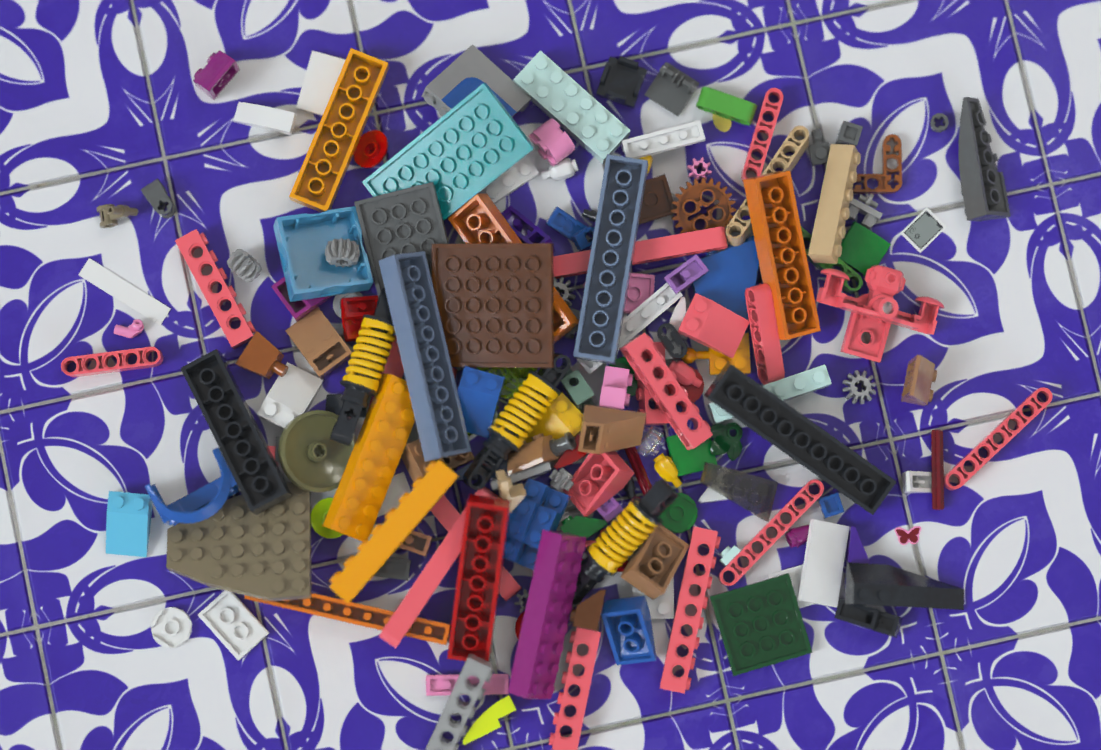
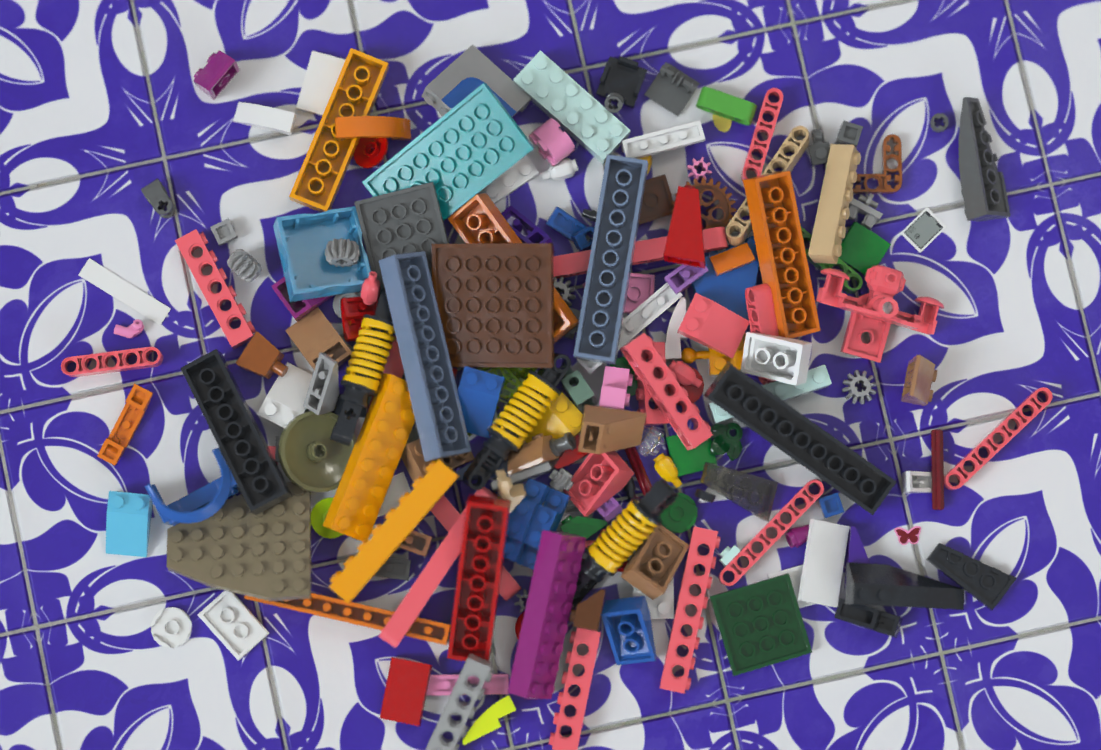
dark tan piece [96,204,138,228] -> none
black beam [657,323,687,359] -> none
none -> orange slope [97,383,153,466]
none -> light grey plate [210,218,238,246]
none -> light grey slope [303,352,339,416]
none -> orange slope [335,116,411,140]
none -> coral plant [361,271,381,305]
none -> red tile [380,657,432,726]
none -> dark grey bush [604,92,624,113]
none -> red slope [663,185,706,268]
none -> black tile [695,488,716,503]
none -> orange slope [709,243,755,276]
none -> white slope [740,332,812,385]
none -> black wing [926,543,1017,611]

